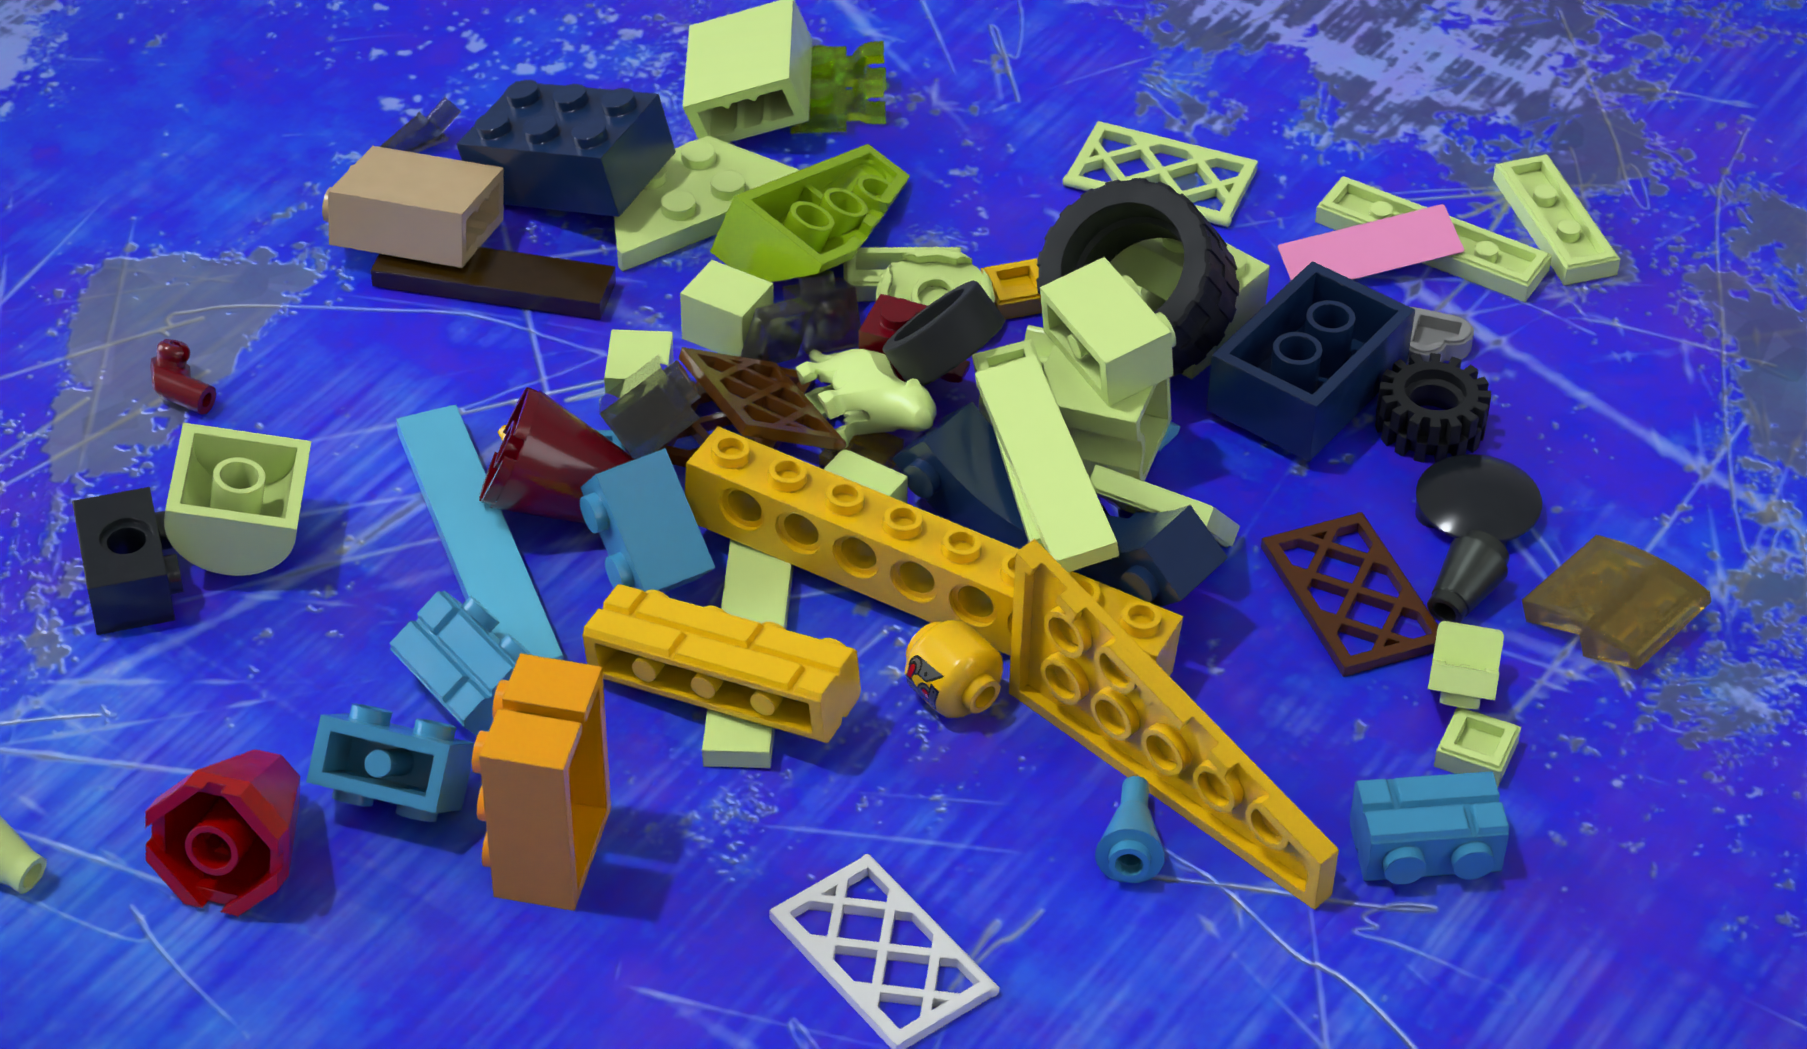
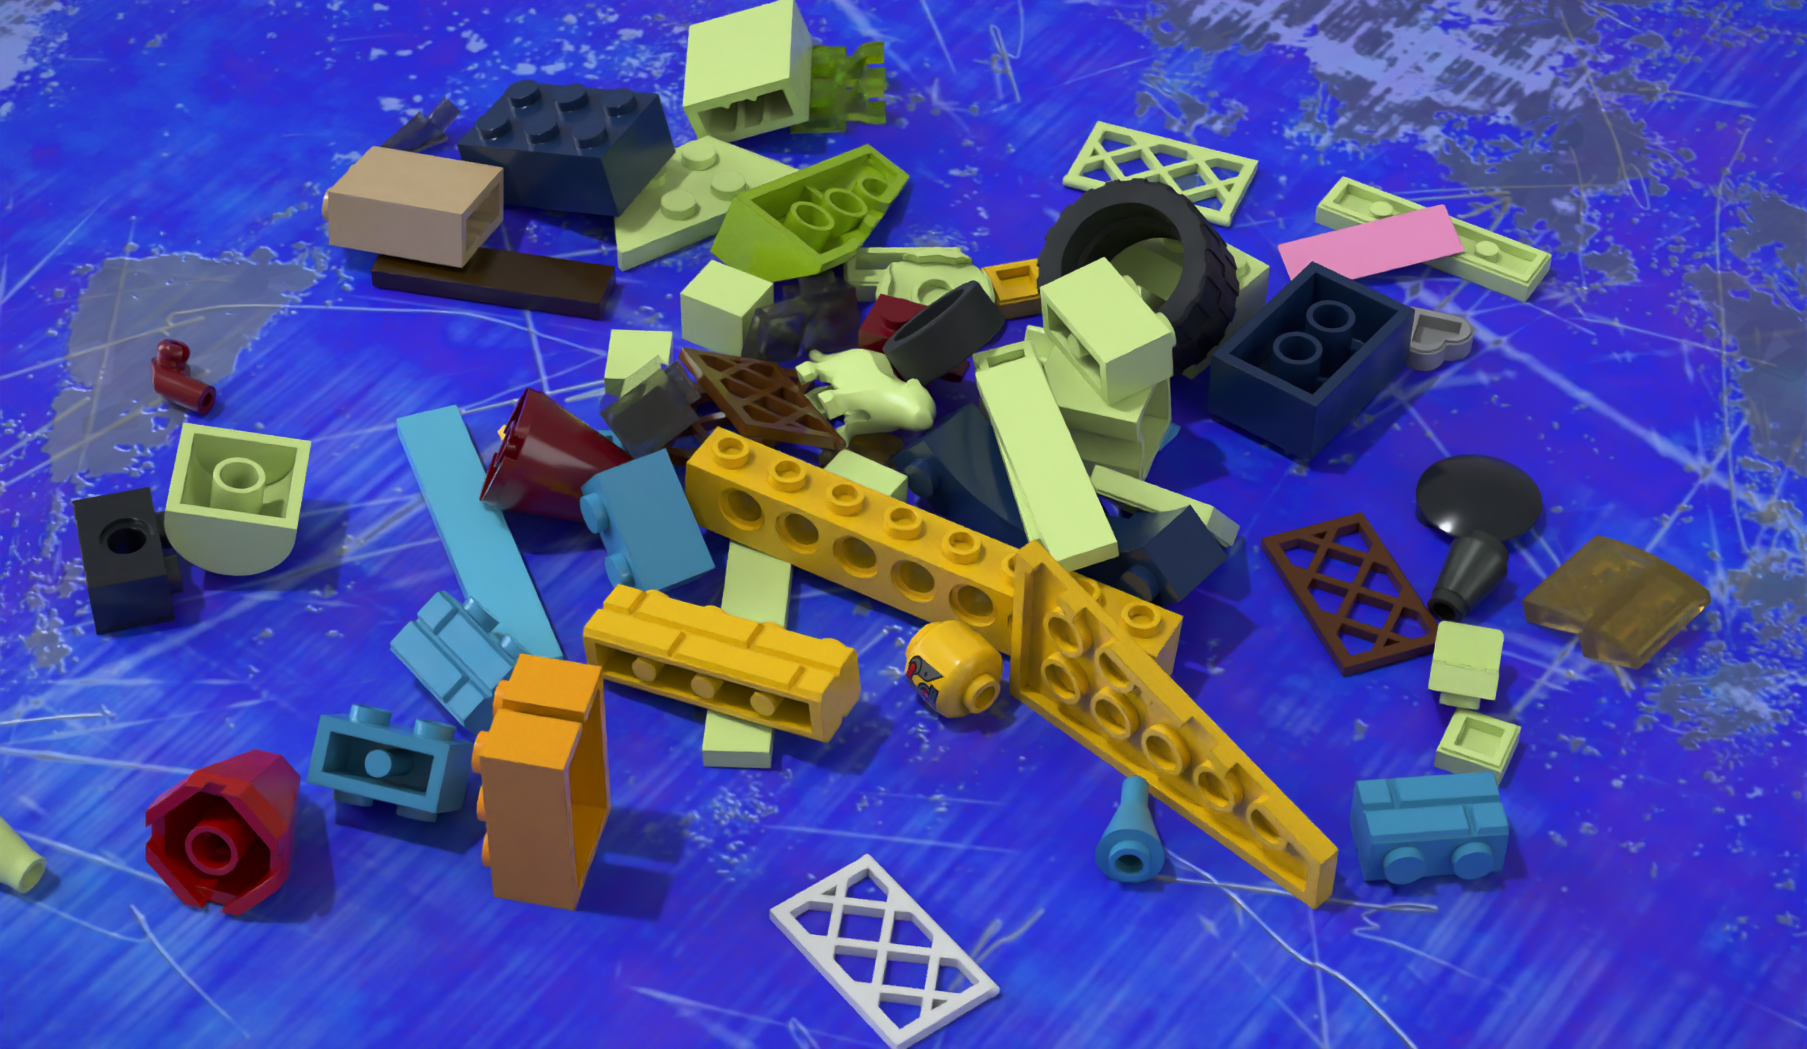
black tyre [1375,353,1491,463] -> none
yellowish green tile [1493,155,1620,285] -> none

